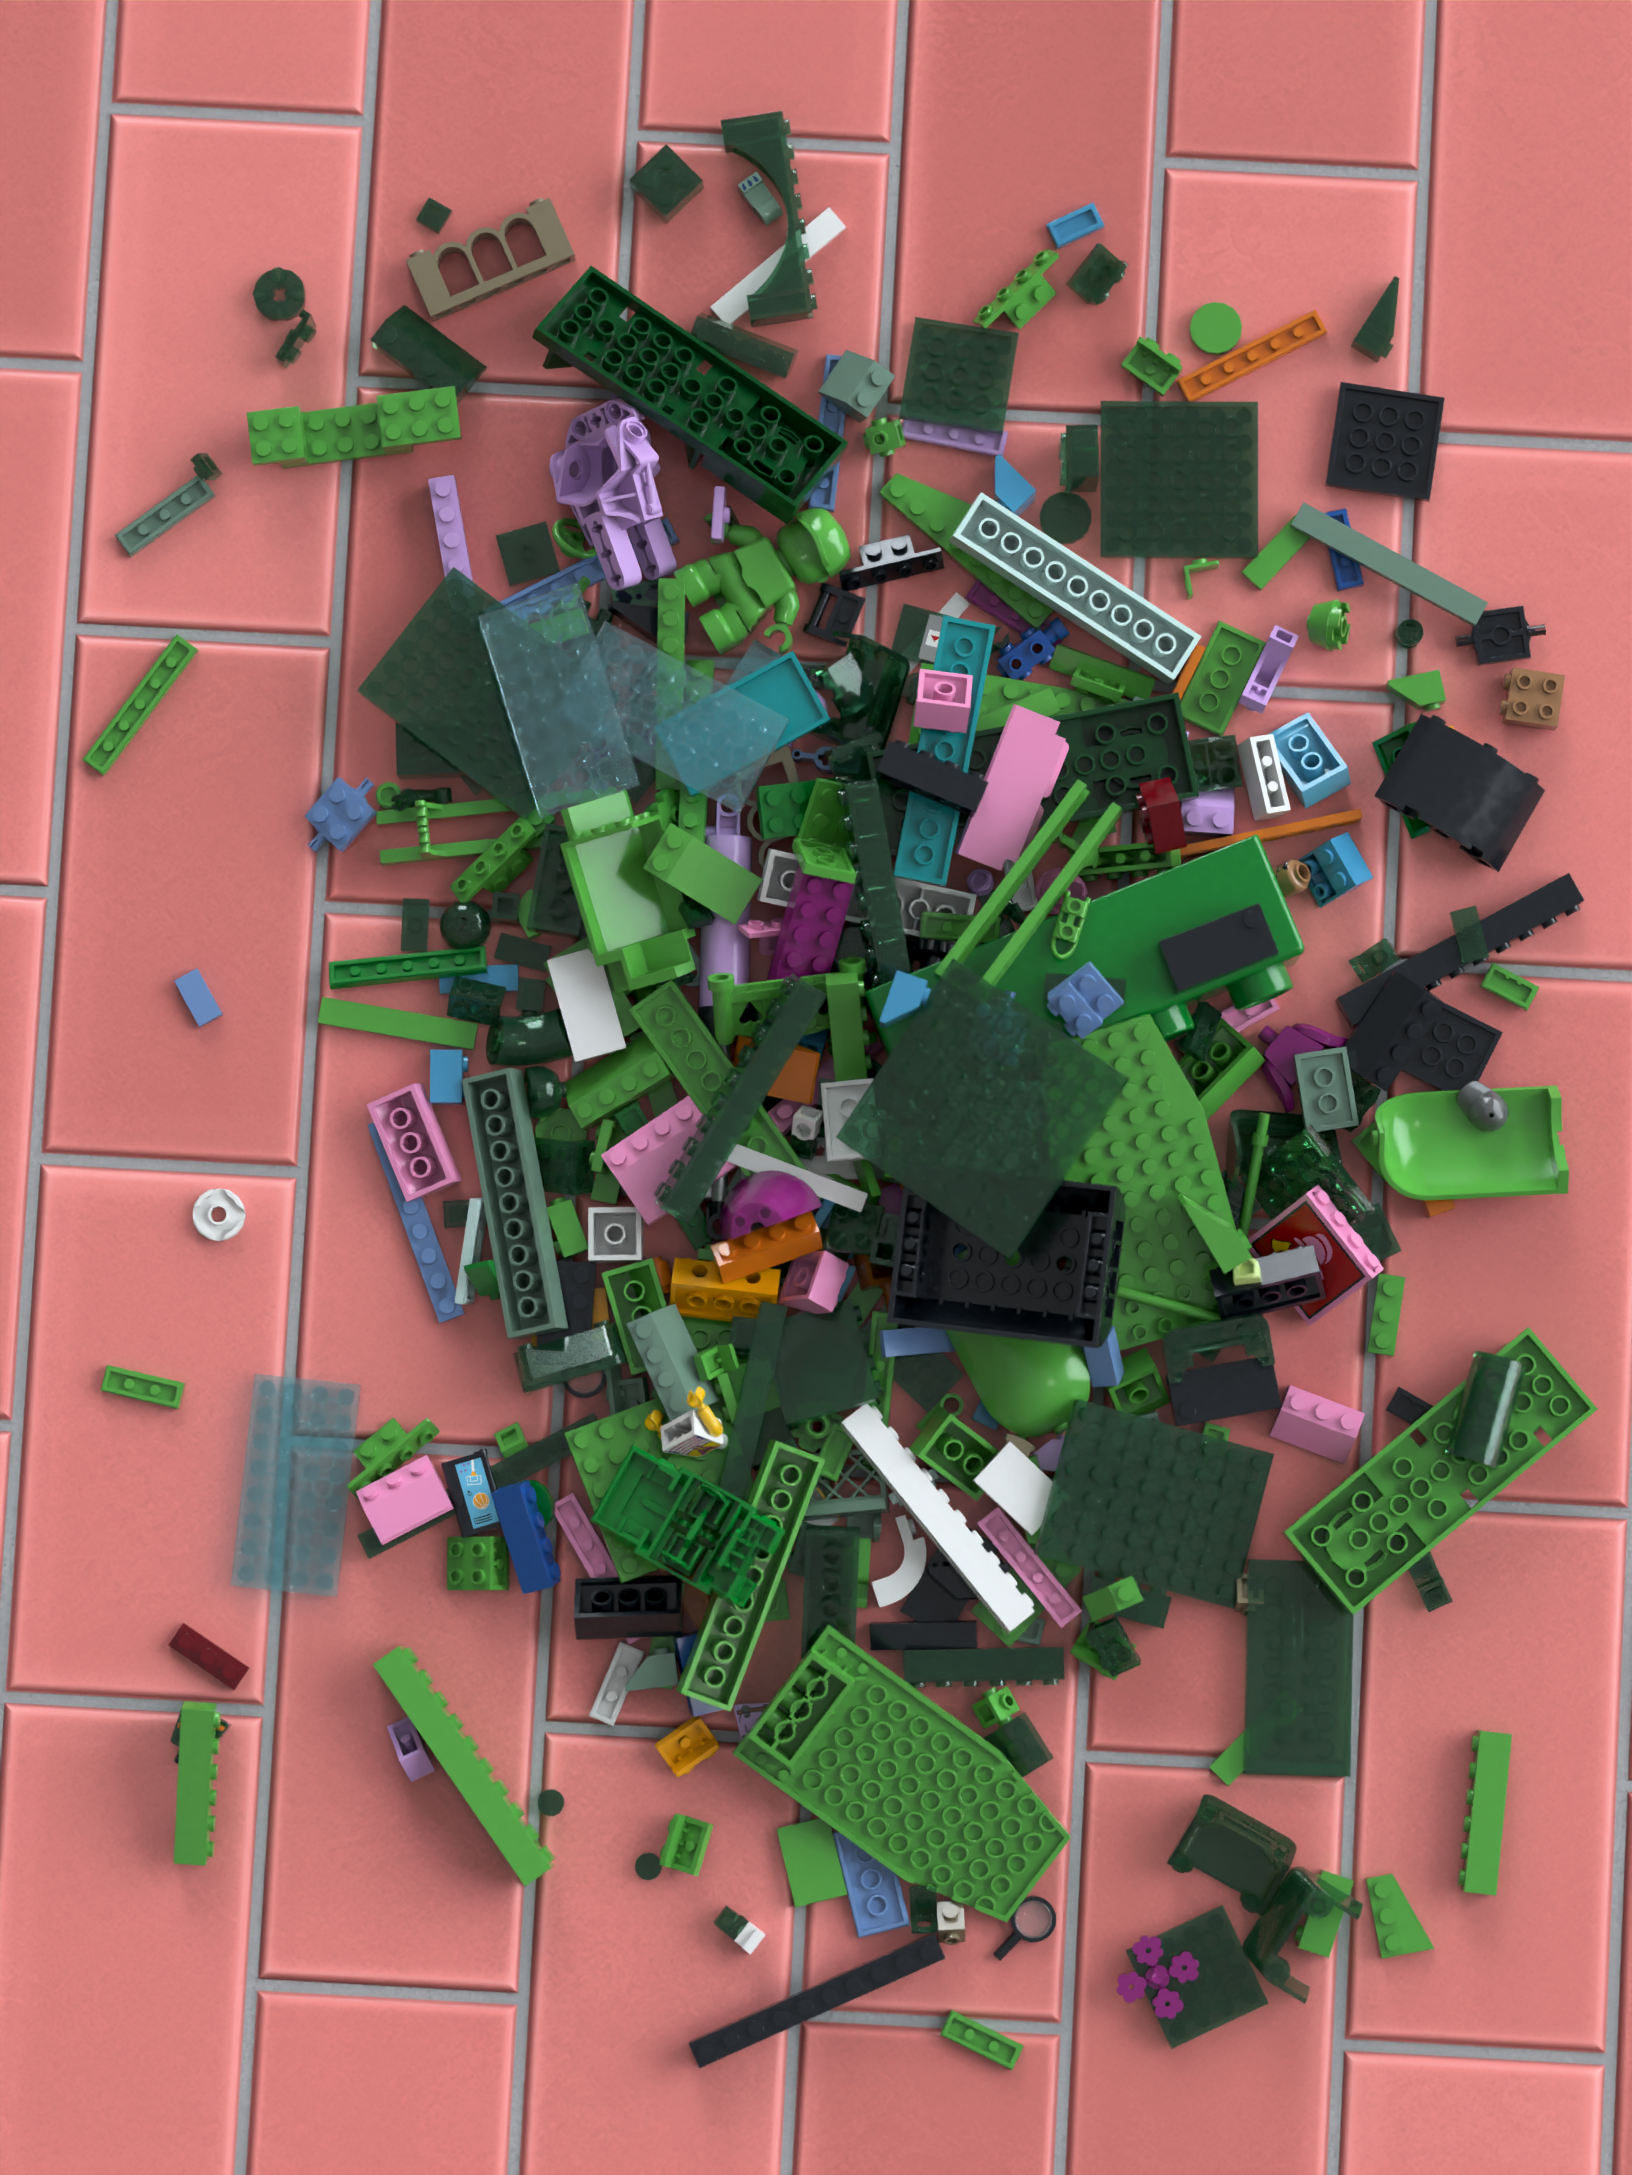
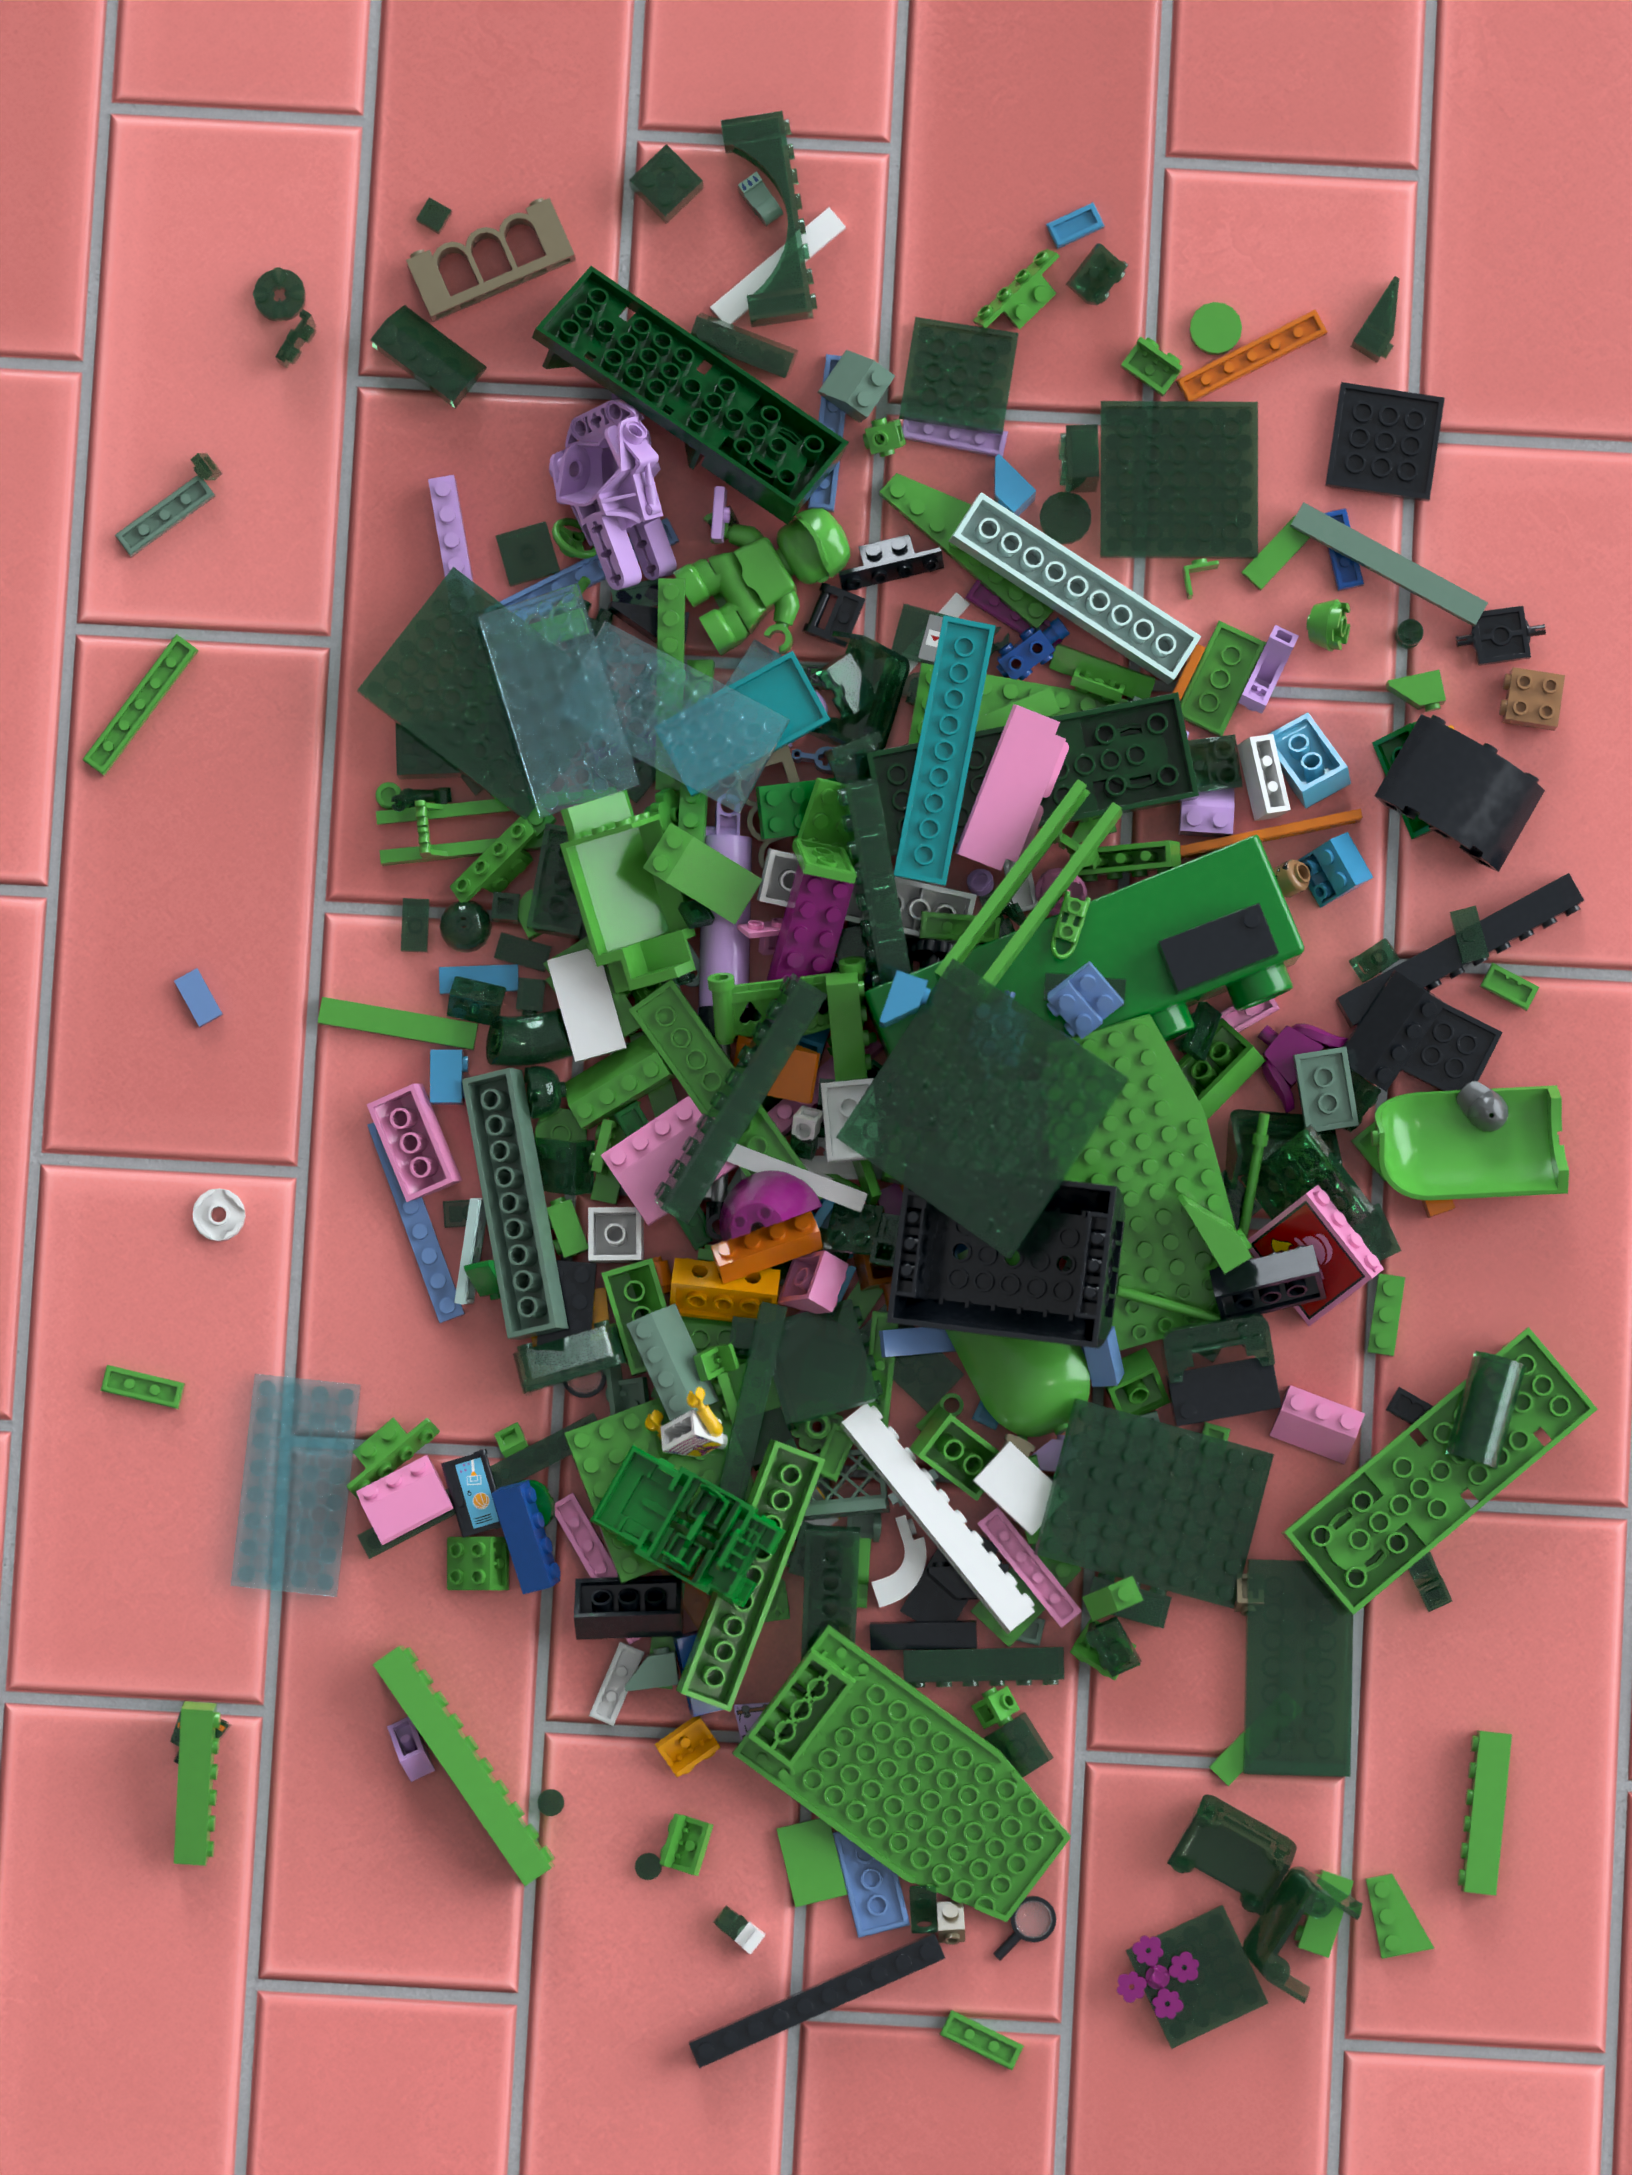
dark red plate [168,1623,250,1690] -> none
bright green bracket [247,386,462,469] -> none
medium blue plate [304,777,377,852] -> none
green tile [329,946,488,990] -> none
black brick [875,739,989,817] -> none
bright pink slope [913,669,973,733] -> none
dark red brick [1136,777,1187,854] -> none
yellowish green tile [1233,1257,1261,1285] -> none

